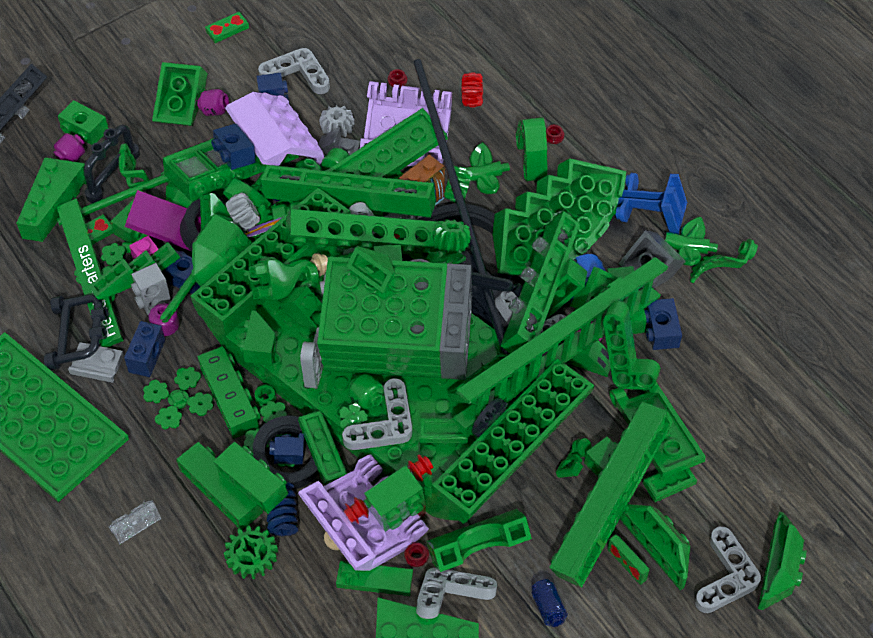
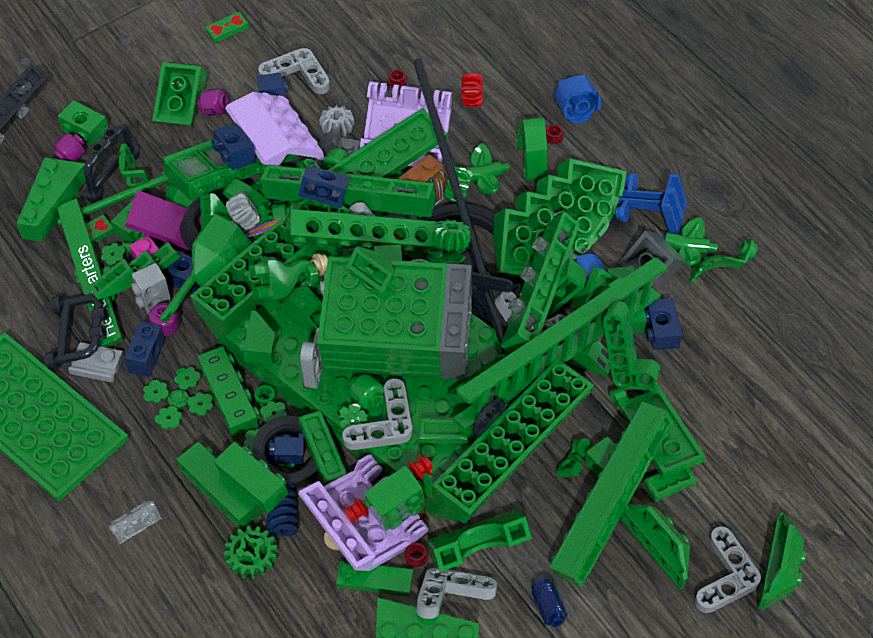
green tile [607,535,649,585] -> none
none -> dark blue brick [298,165,350,208]
none -> blue brick [554,75,602,123]

